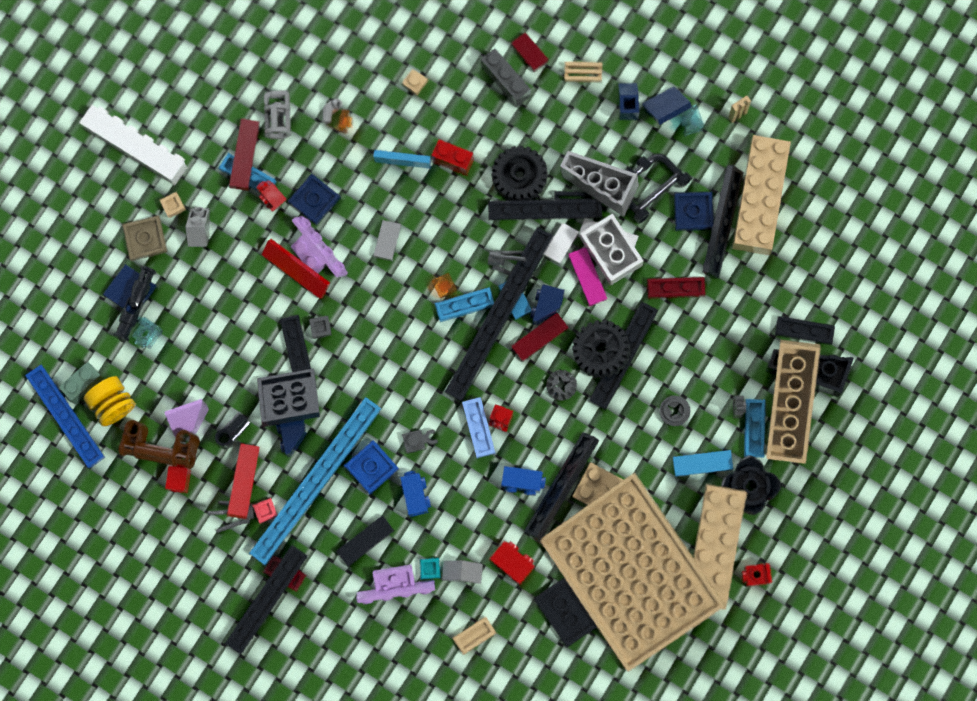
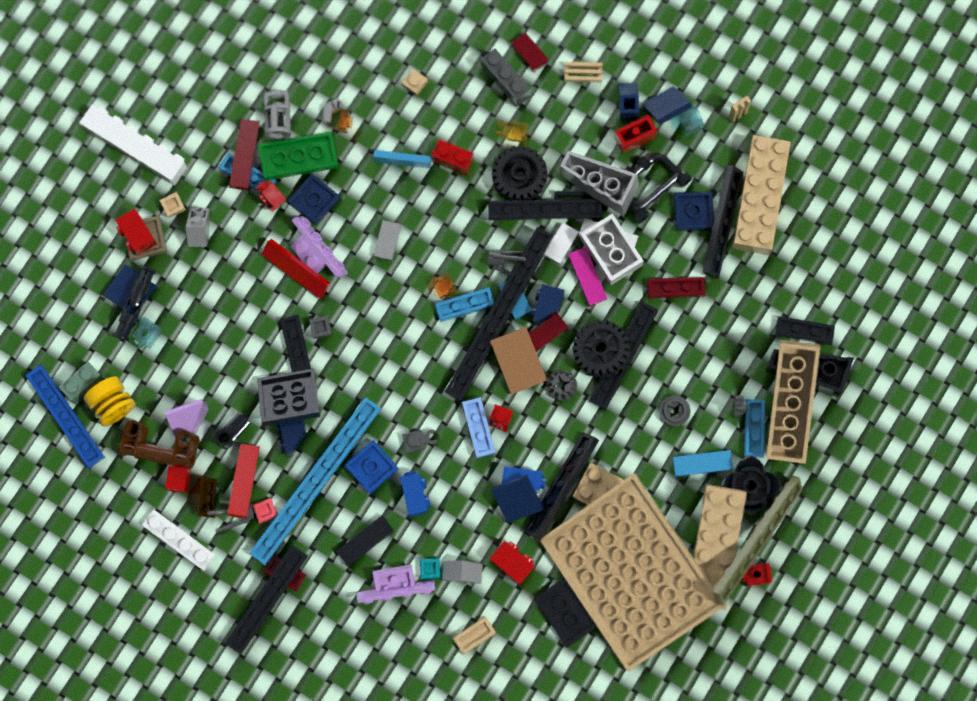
none -> red brick [115,208,157,256]
none -> white plate [142,510,216,571]
none -> dark brown slope [186,477,217,518]
none -> green tile [258,132,339,181]
none -> medium nougat tile [490,326,547,395]
none -> dark blue tile [491,475,543,523]
none -> clear yellow plate [495,121,529,143]
none -> red brick [614,115,657,154]
none -> olive plate [712,475,803,606]

